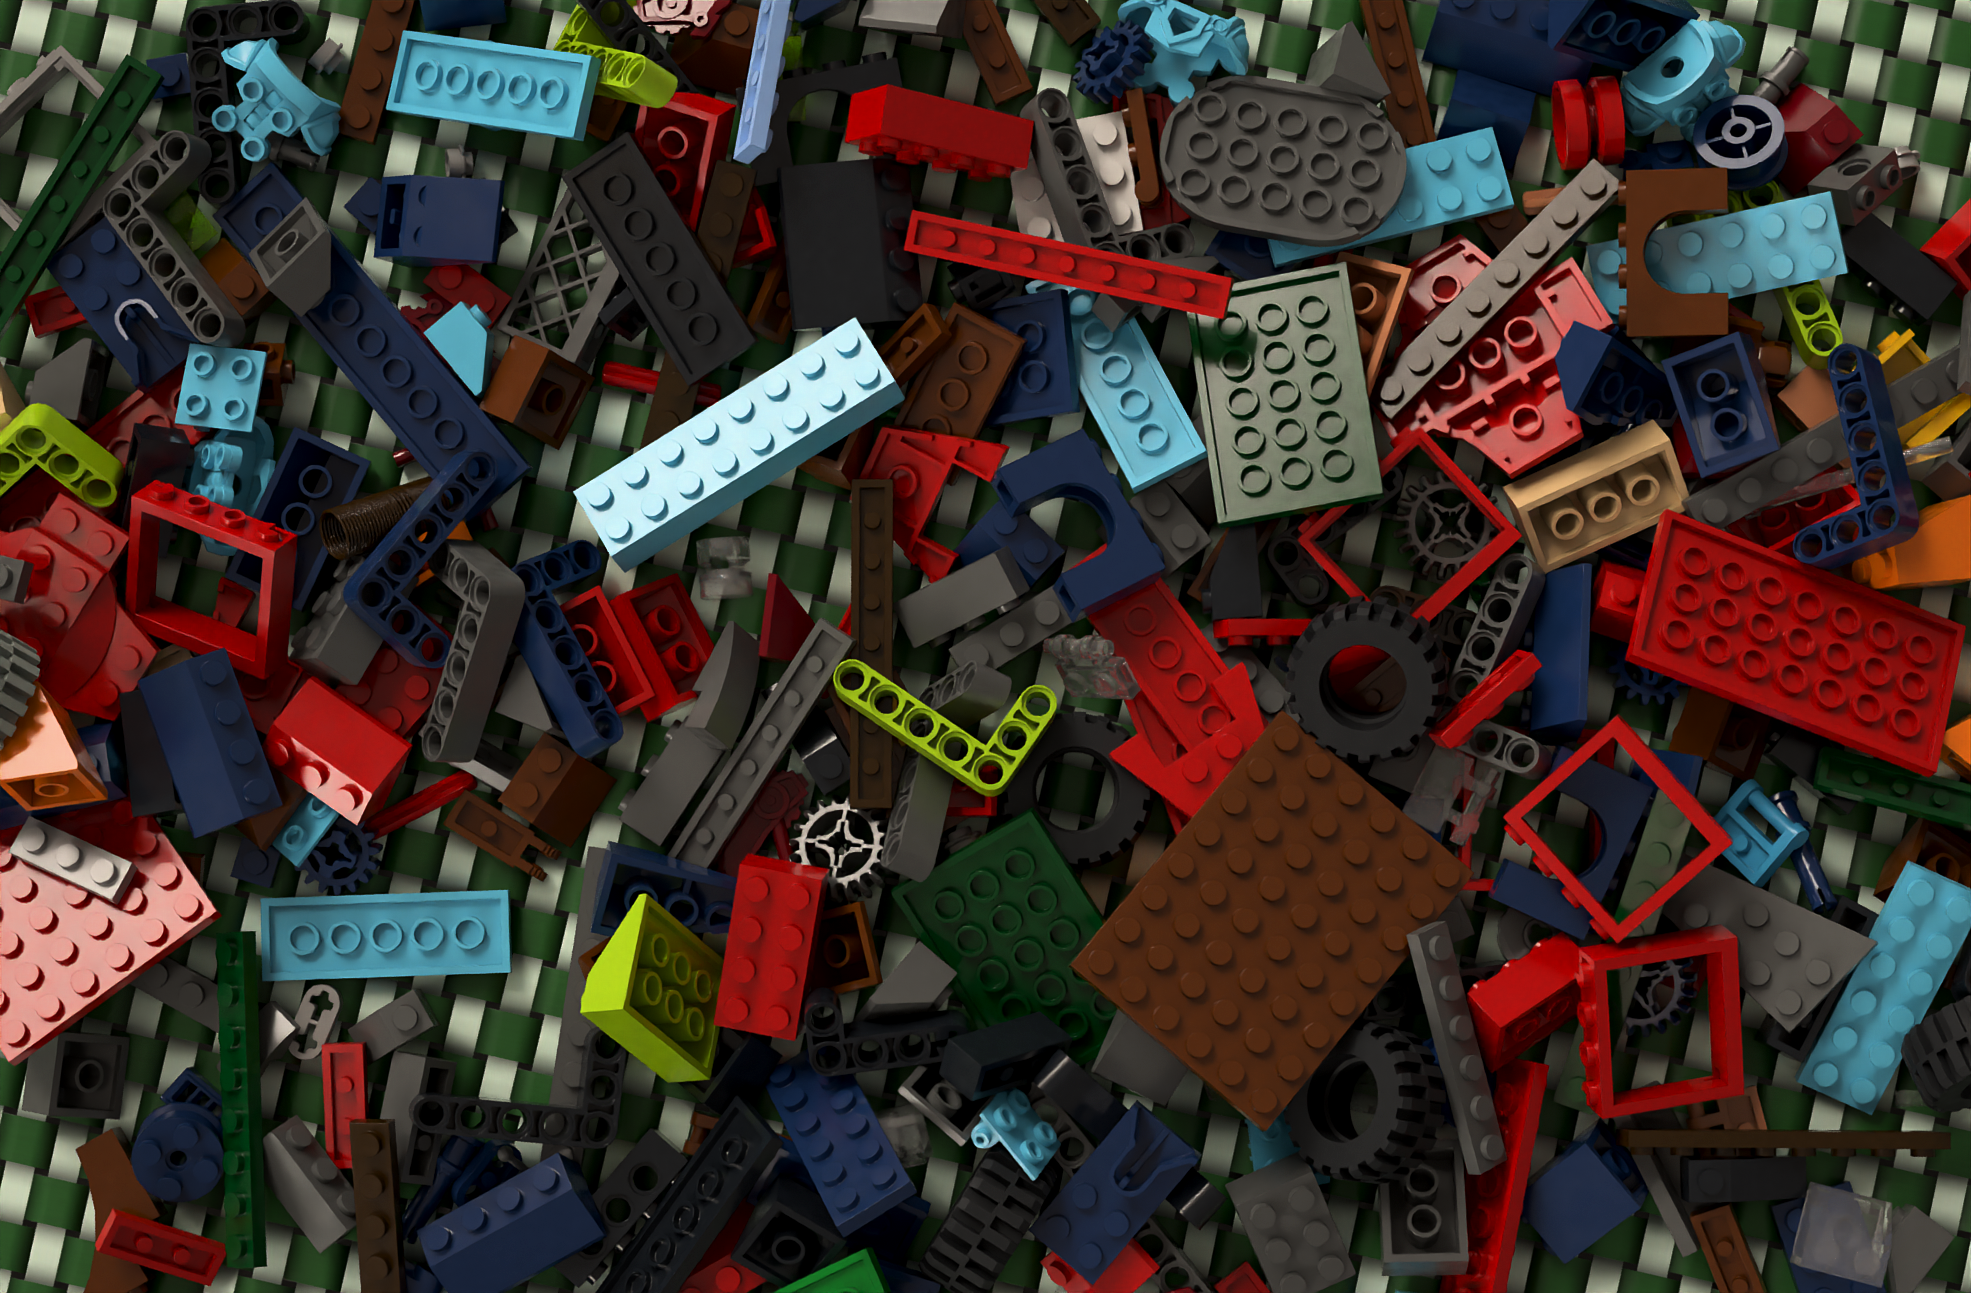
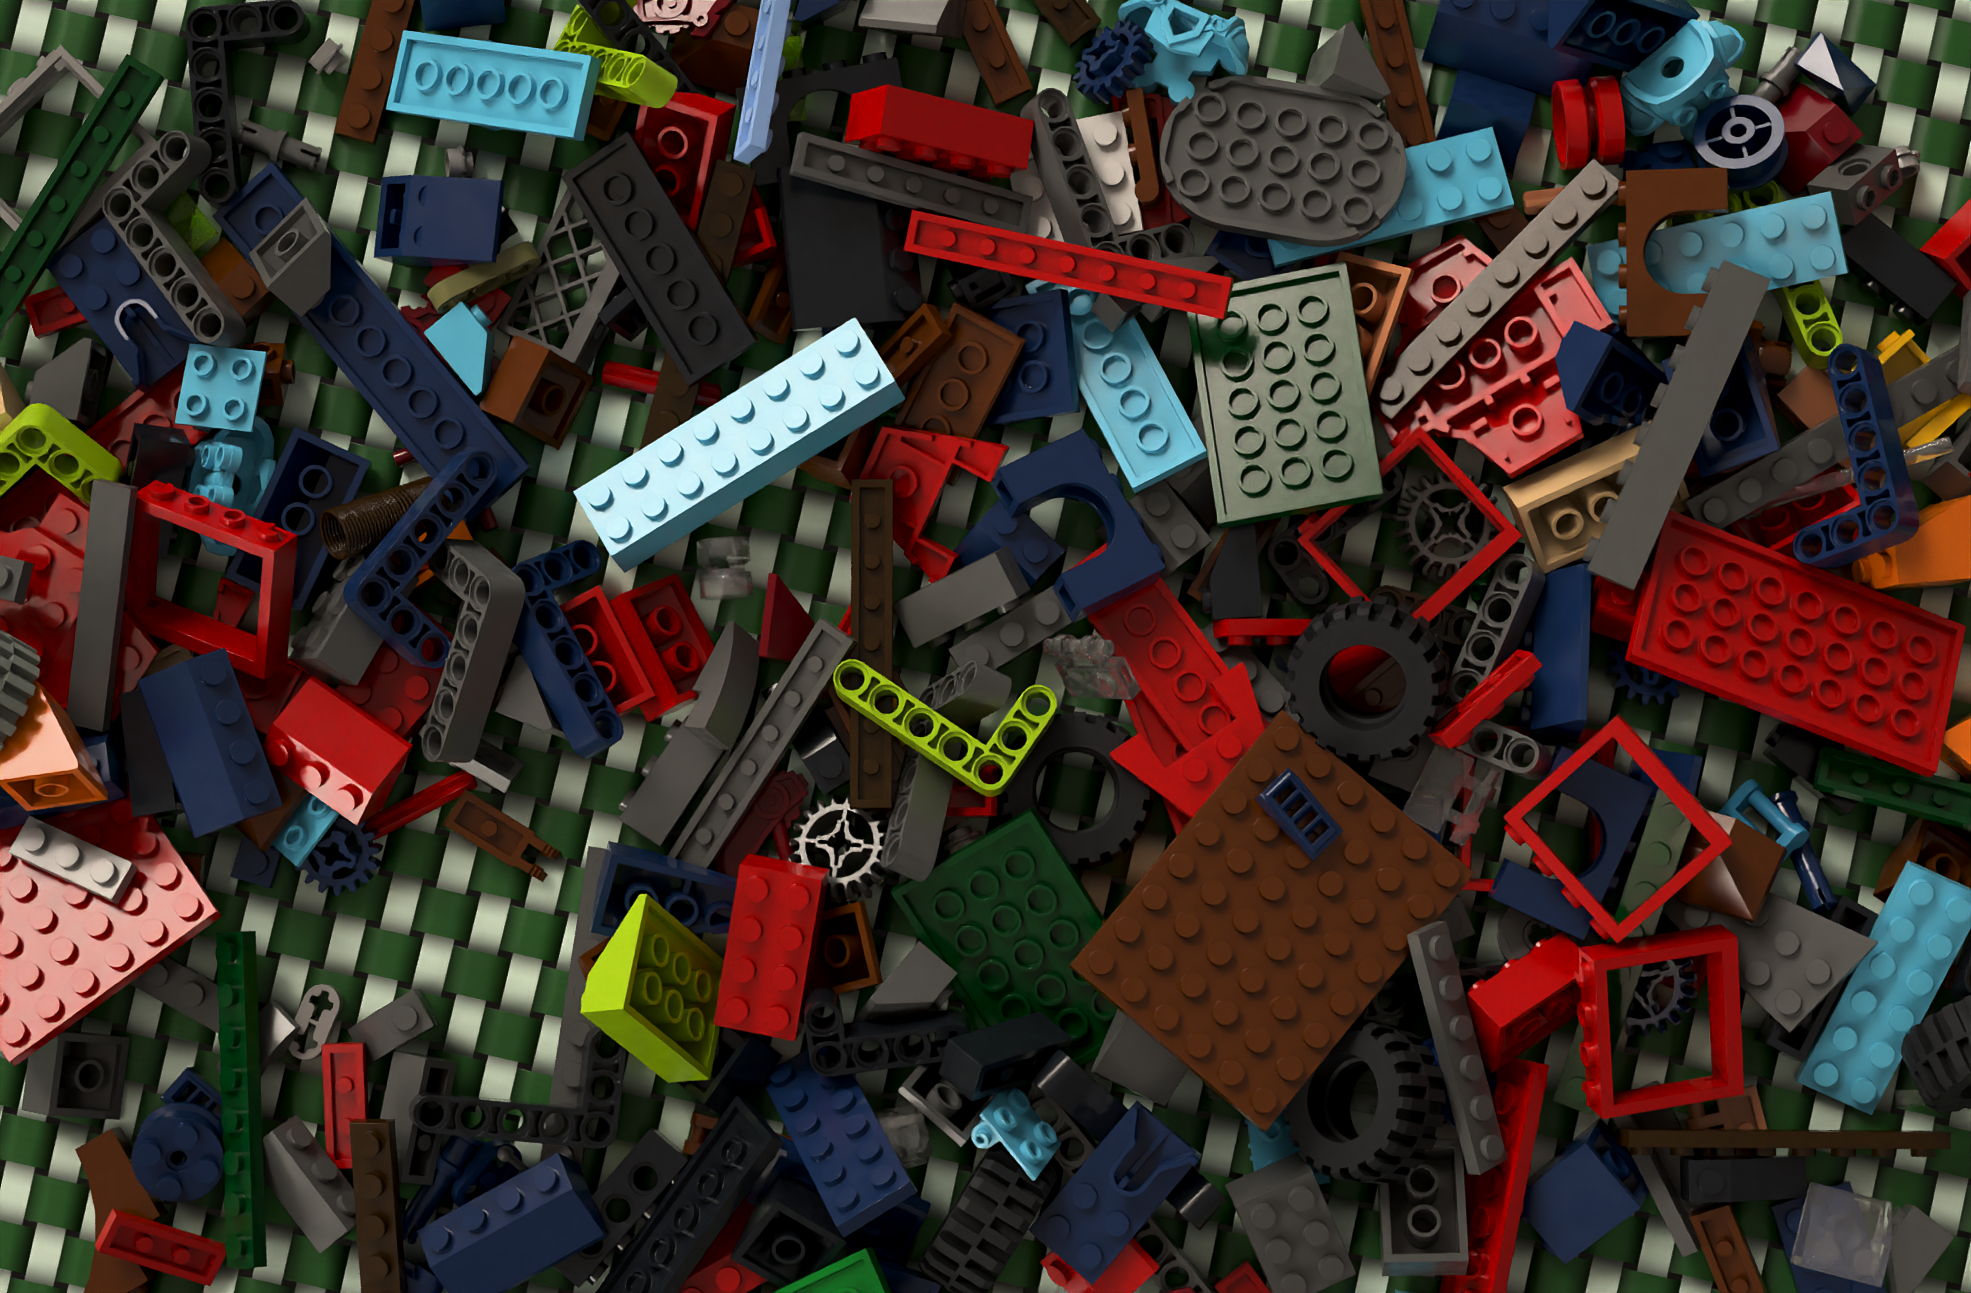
dark blue plate [146,52,191,103] -> none
medium azure piece [212,37,342,162] -> none
medium azure plate [260,890,512,981] -> none
dark blue plate [343,177,381,236] -> none
reddish brown slope [498,732,617,848] -> none
reddish brown slope [1668,686,1776,782] -> none
none -> dark grey tile [67,479,138,732]
none -> olive beam [427,241,542,314]
none -> dark grey plate [789,132,1033,234]
none -> dark blue slope [1254,767,1343,861]
none -> dark grey brick [1582,260,1771,591]
none -> reddish brown slope [1677,811,1787,923]
none -> dark blue slope [1794,32,1877,116]

